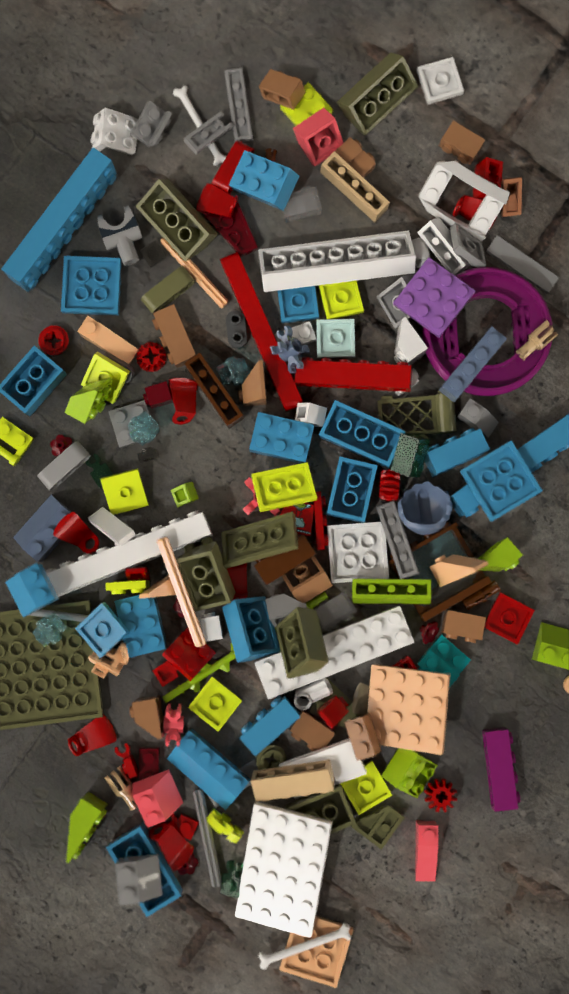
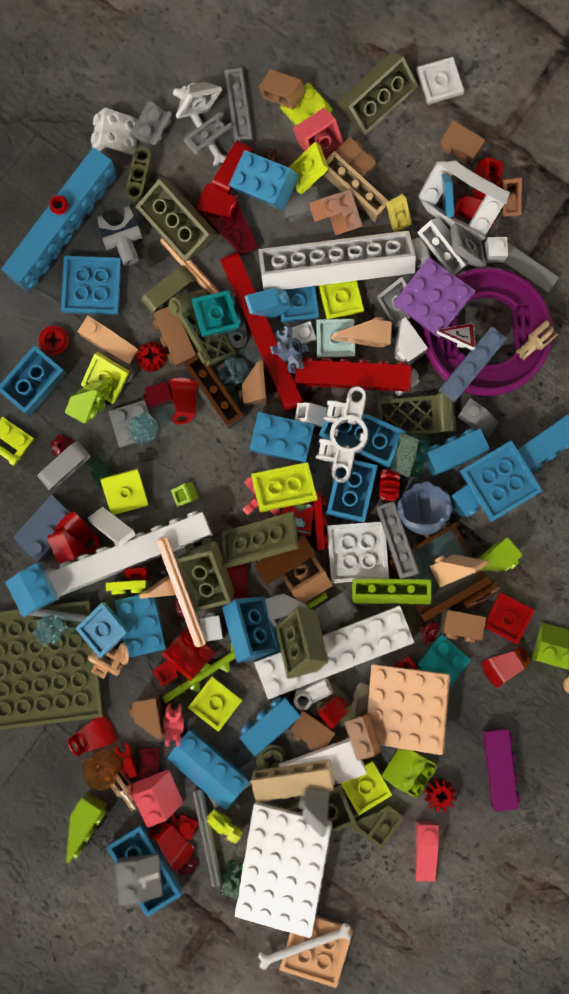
none -> red slope [47,530,87,564]
none -> red plate [49,195,69,215]
none -> clear orange plate [83,749,121,791]
none -> olive beam [126,146,153,205]
none -> olive piece [169,289,236,366]
none -> white slope [176,82,222,119]
none -> teal plate [191,290,241,337]
none -> dark azure slope [245,288,291,318]
none -> neon yellow plate [289,142,329,194]
none -> light grey slope [299,788,329,837]
none -> nougat brick [309,189,362,235]
none -> white piece [316,387,368,483]
none -> light nougat slope [330,317,392,348]
none -> light yellow plate [386,194,412,232]
none -> piece [437,323,476,350]
none -> dark azure tile [441,173,454,218]
none -> red piece [481,646,530,688]
none -> white brick [484,237,508,263]

